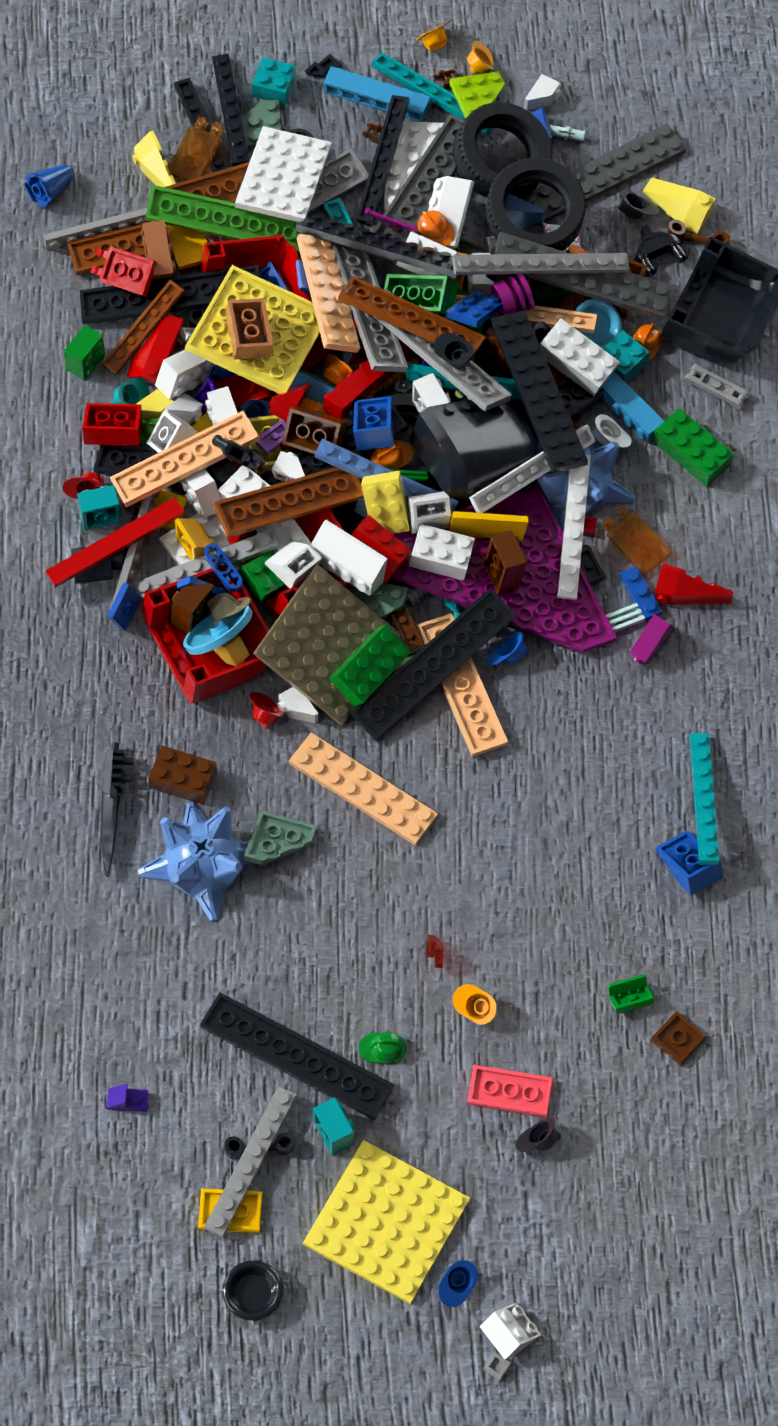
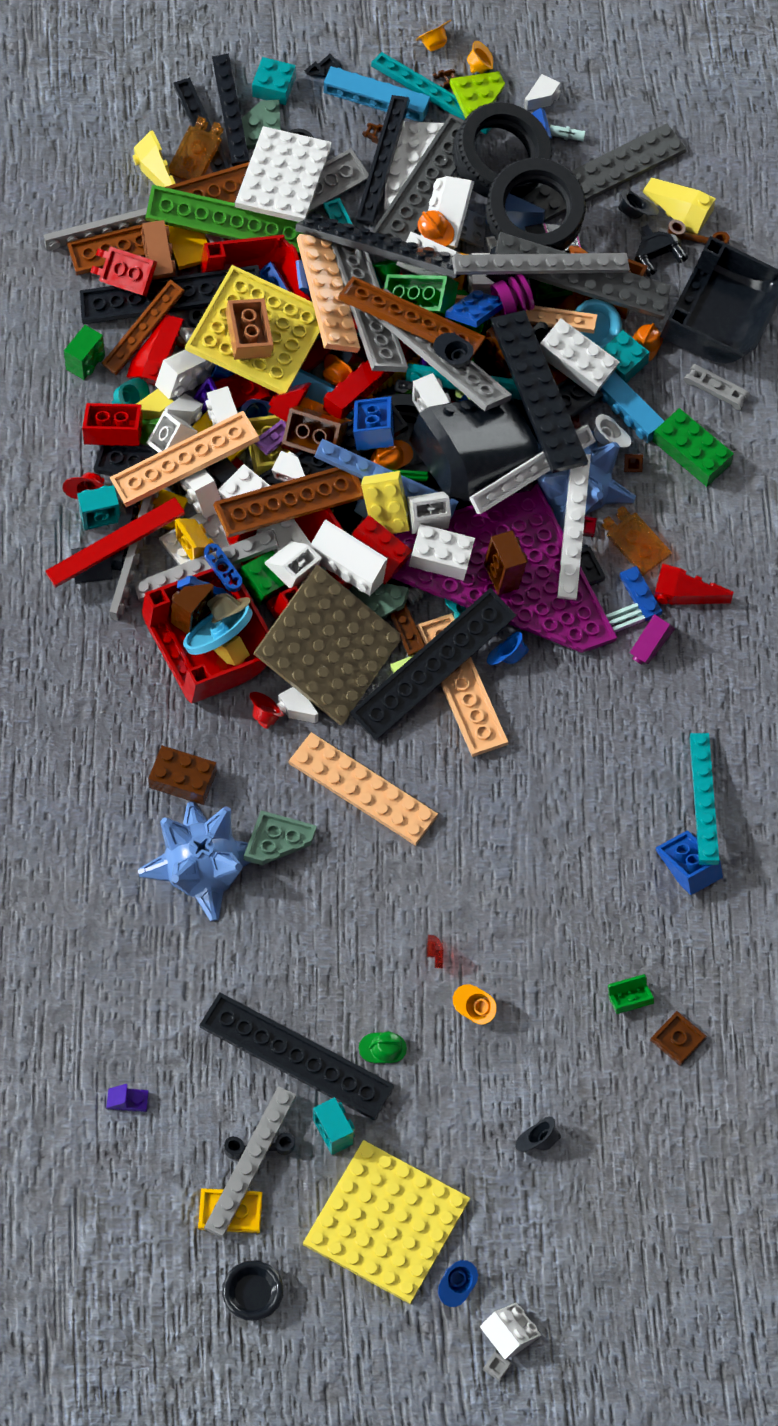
blue cone [25,164,74,207] -> none
black piece [101,742,134,878] -> none
blue plate [107,583,142,631] -> none
black connector [212,434,265,472] -> none
green brick [328,624,411,706] -> none
magenta door [365,207,420,234] -> none
yellow tile [448,511,528,541] -> none
coral tile [467,1065,553,1117] -> none
none -> green piece [372,258,400,282]
none -> reddish brown slope [624,454,643,472]

